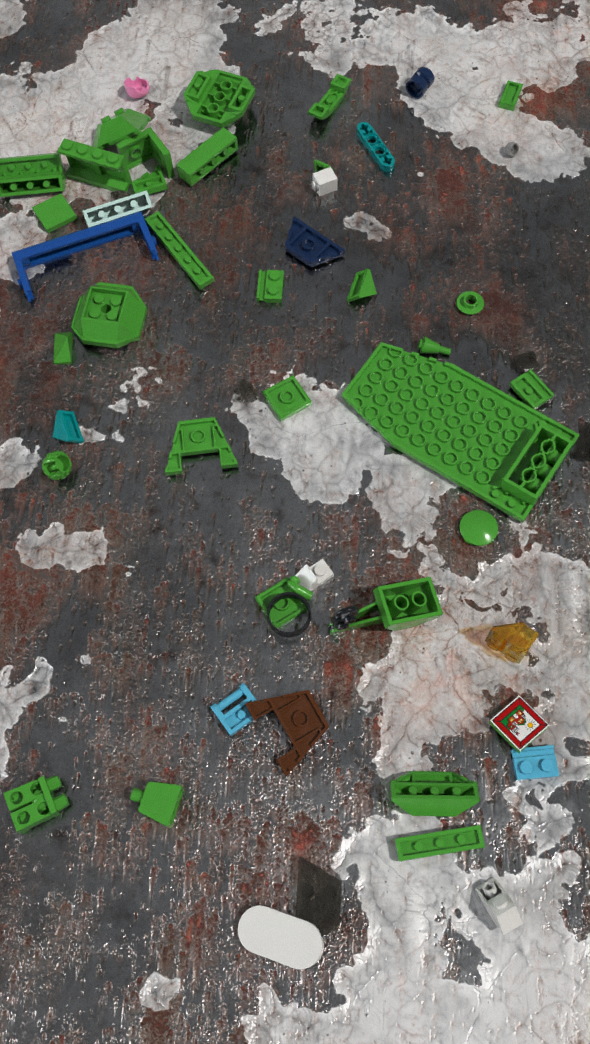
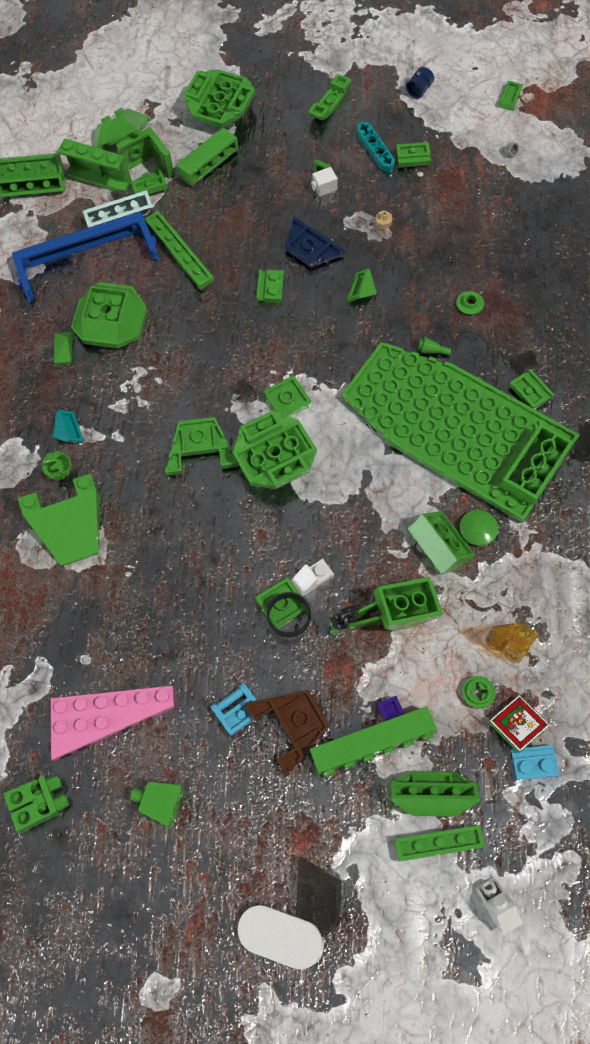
bright green tile [32,193,77,233] -> none
bright pink hair [124,77,150,99] -> none
bright green arm [287,576,313,601] -> none
none -> bright green wedge [18,473,101,566]
none -> bright pink wing [51,686,175,761]
none -> bright green piece [233,410,317,489]
none -> bright green brick [310,706,437,778]
none -> tan tile [375,211,392,229]
none -> dark purple plate [377,696,404,722]
none -> bright green plate [396,142,432,168]
none -> bright green slope [408,511,476,574]
none -> bright green gear [462,676,495,709]

